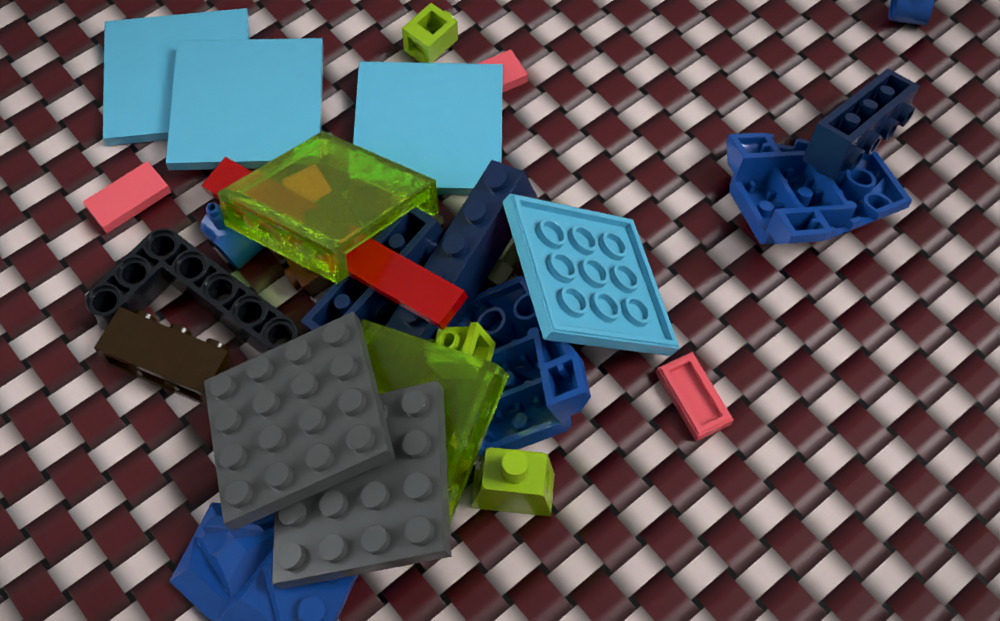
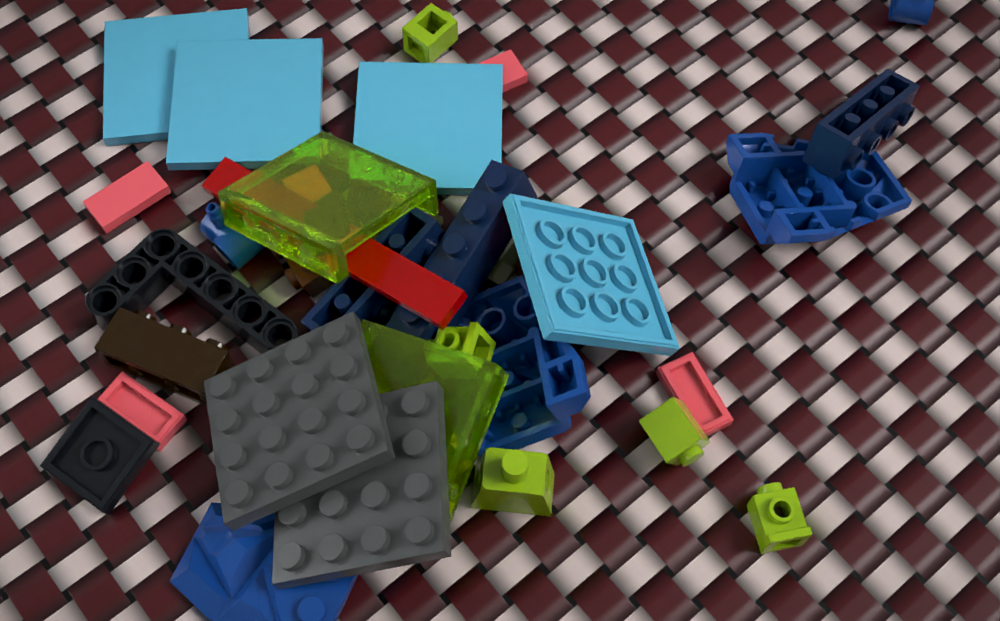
none -> black tile [40,396,161,514]
none -> coral tile [98,371,187,452]
none -> lime brick [639,397,711,467]
none -> lime brick [747,482,813,554]

